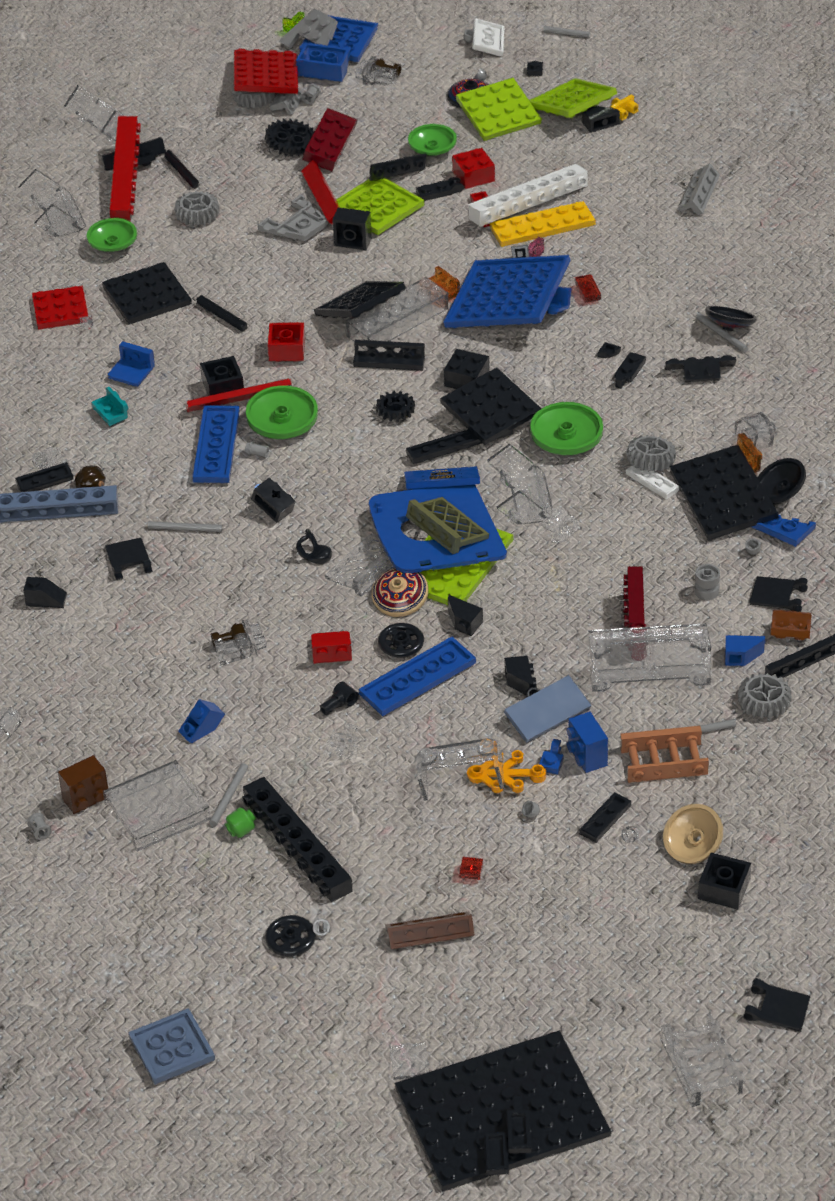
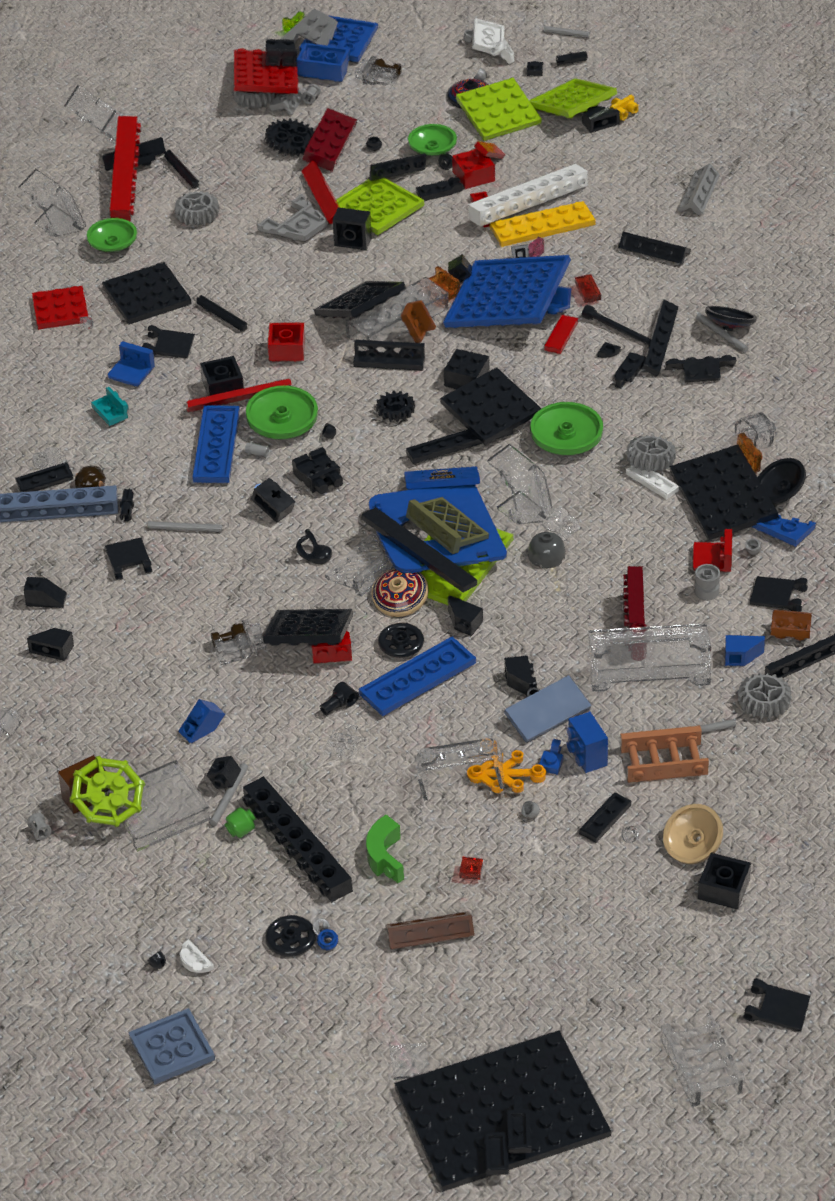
none -> black slope [27,628,74,661]
none -> lime plate [69,756,145,827]
none -> black axle [120,488,134,522]
none -> black flag [142,325,195,359]
none -> black hinge [147,950,166,969]
none -> white plate [180,939,214,973]
none -> black brick [207,756,241,789]
none -> black plate [263,609,353,646]
none -> black hips [265,39,297,67]
none -> black hips [292,447,343,494]
none -> blue plate [317,929,338,950]
none -> black hinge [322,423,336,439]
none -> black tile [361,507,478,593]
none -> black plate [366,136,382,151]
none -> bright green arch [366,815,404,883]
none -> dark orange bracket [401,300,436,343]
none -> black plate [438,154,452,170]
none -> black brick [448,254,472,284]
none -> red tile [474,141,506,159]
none -> white bracket [491,40,514,65]
none -> dark grey cylinder [528,532,566,568]
none -> red tile [544,315,578,354]
none -> black axle [556,51,588,66]
none -> black piece [581,305,650,345]
none -> black fence [618,232,691,264]
none -> black plate [641,299,679,377]
none -> red bracket [693,529,732,572]

